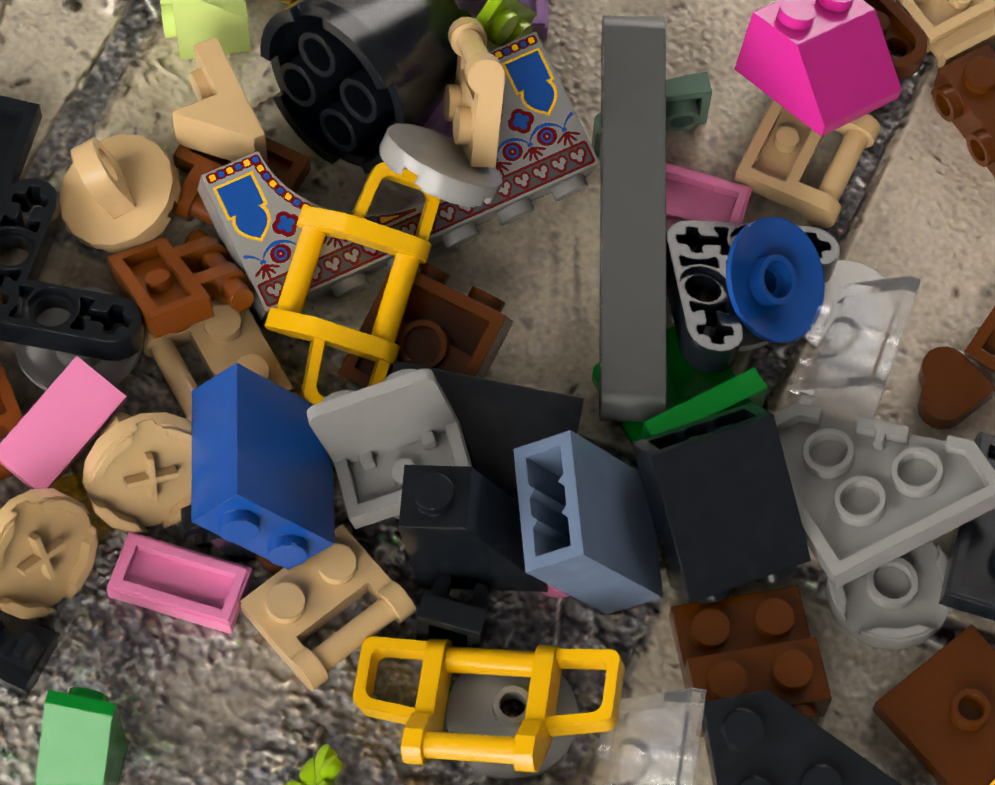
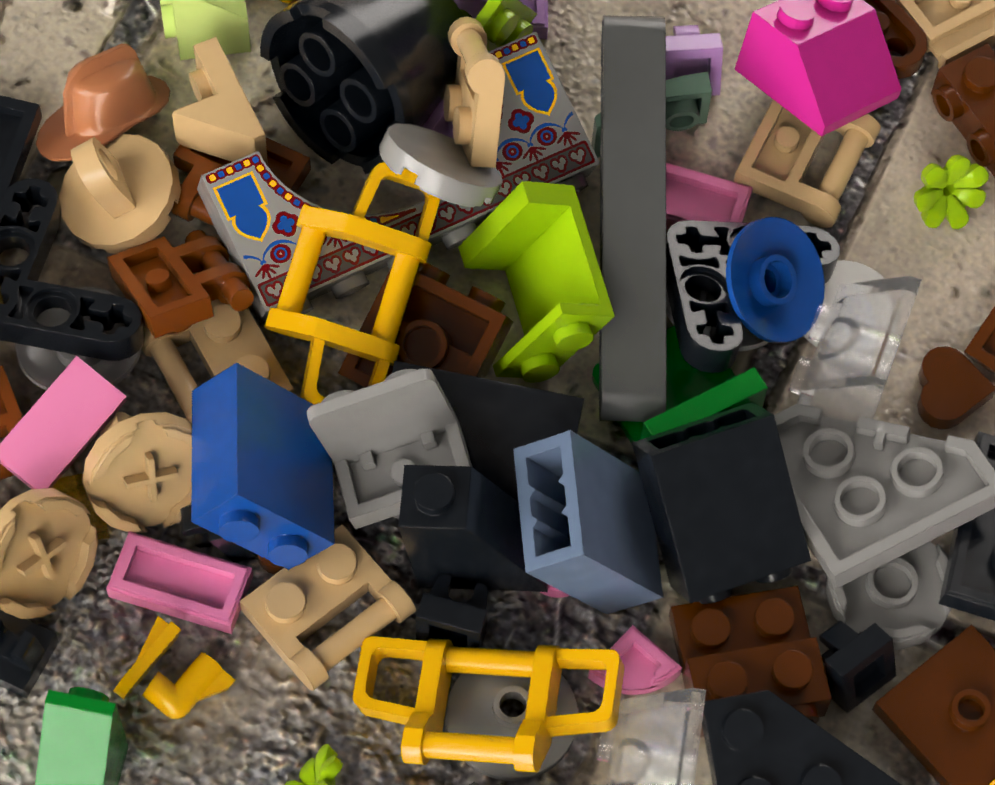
none -> nougat piece [36,43,170,161]
none -> yellow piece [113,616,235,719]
none -> lime panel [458,181,615,383]
none -> bright pink tile [588,625,682,695]
none -> lavender tile [666,25,723,96]
none -> black tile [819,621,897,713]
none -> lime plant [914,155,989,229]

